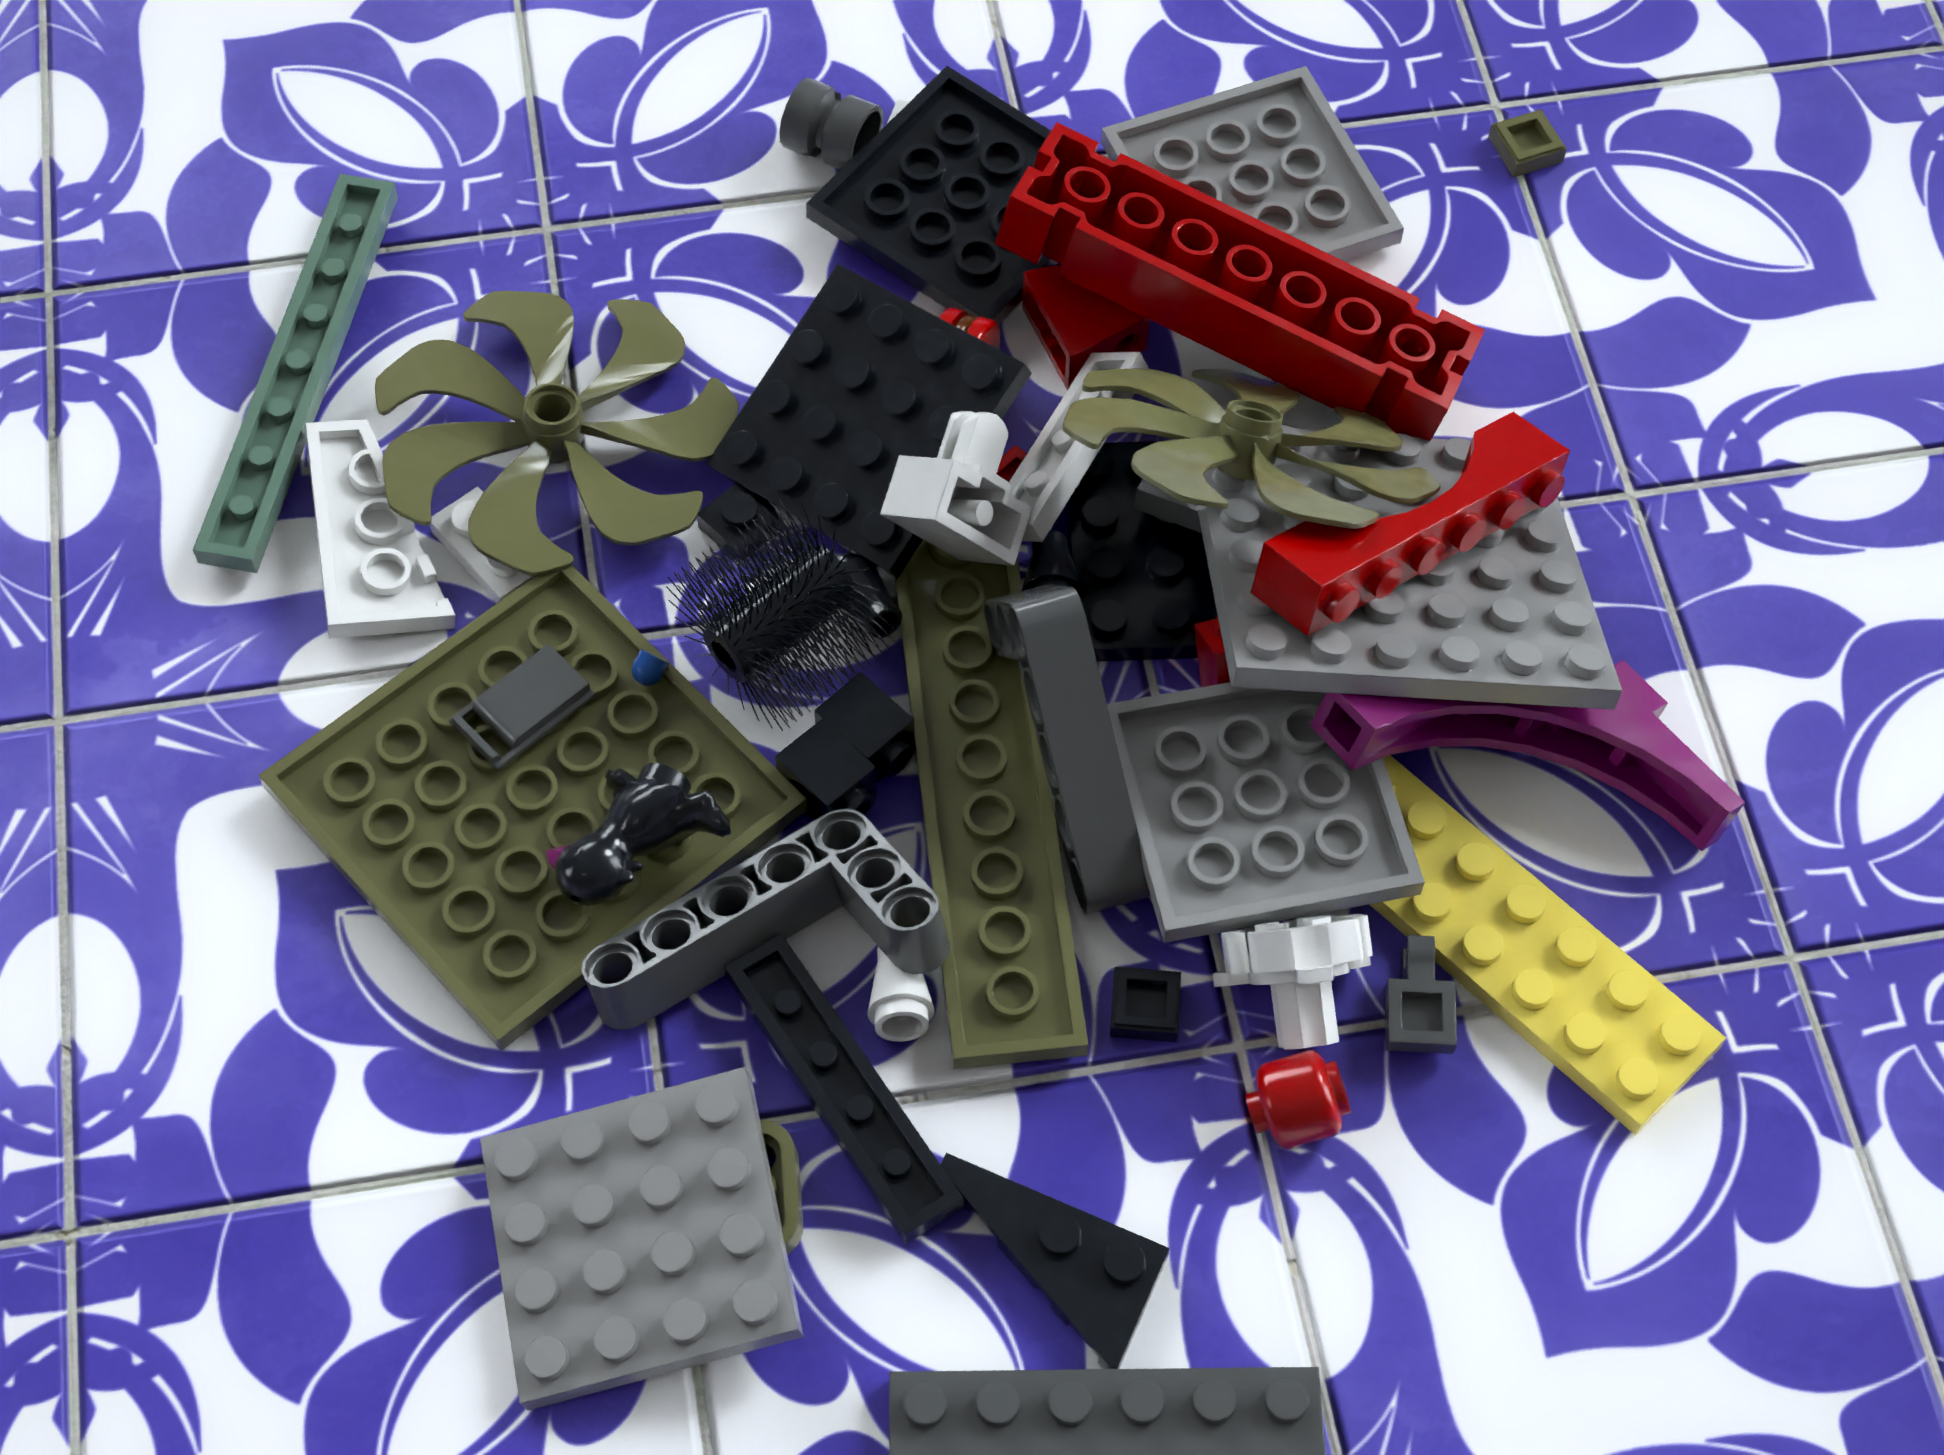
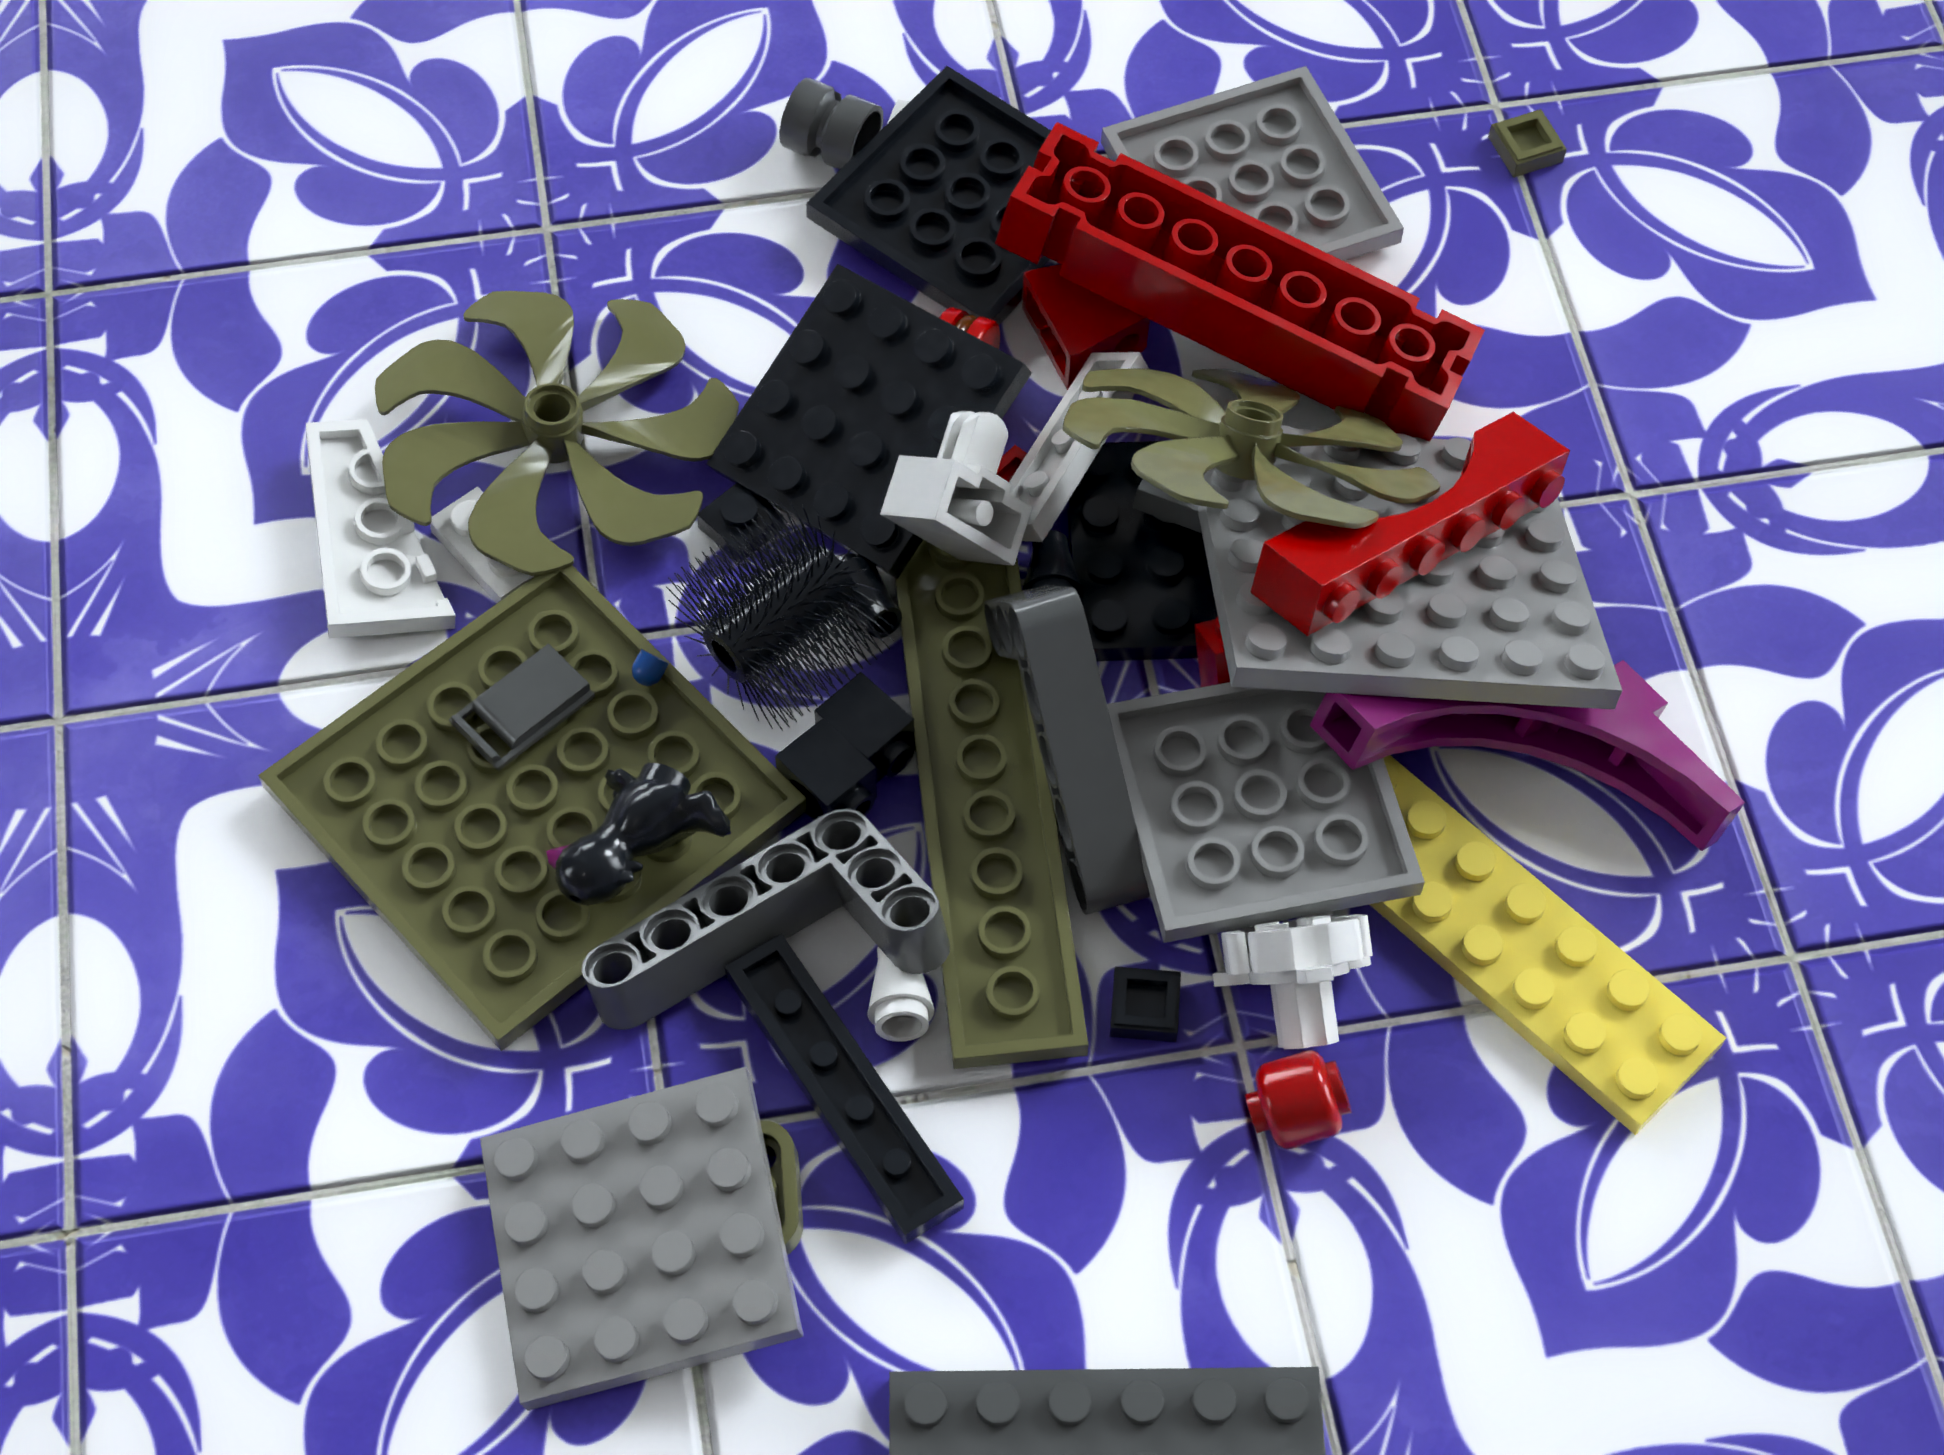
sand green plate [193,174,398,573] -> none
black wing [941,1153,1170,1369] -> none
dark grey plate [1385,935,1457,1054] -> none

